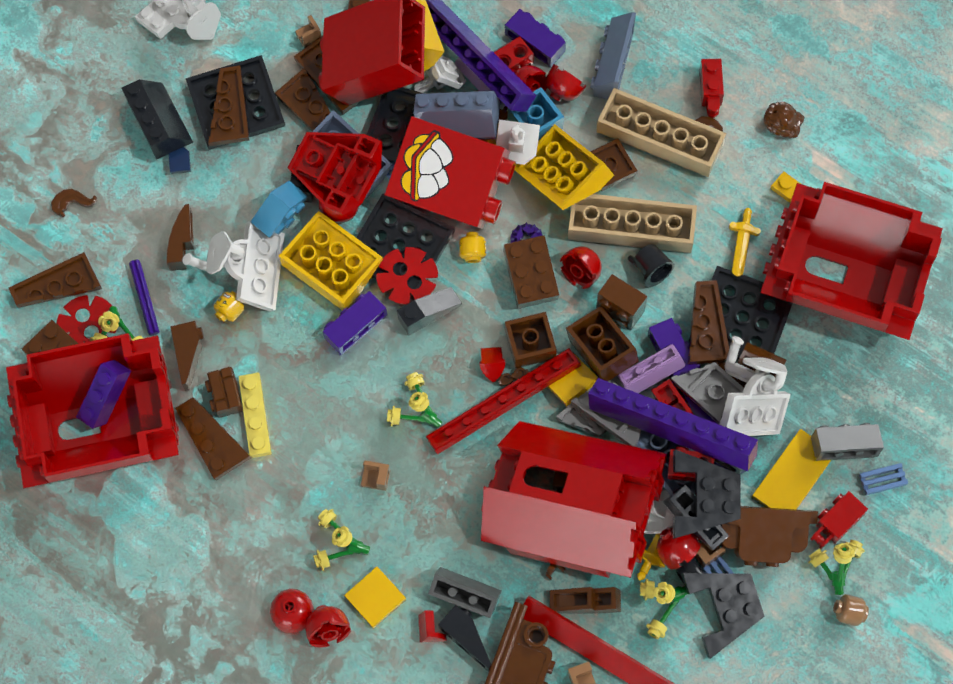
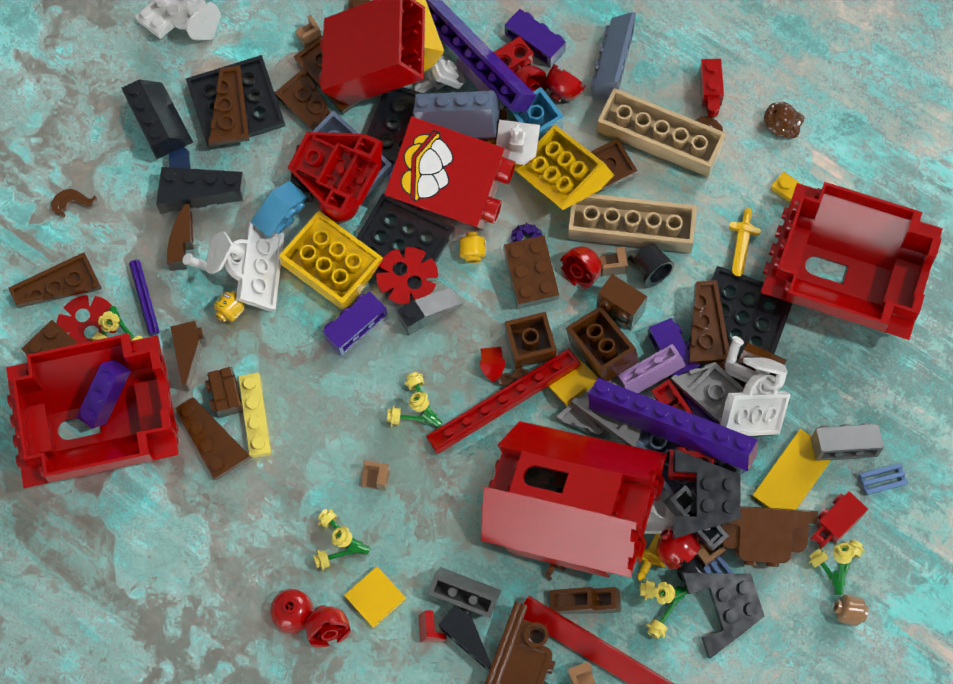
none -> black wedge [156,167,246,214]
none -> medium nougat panel [599,247,628,277]

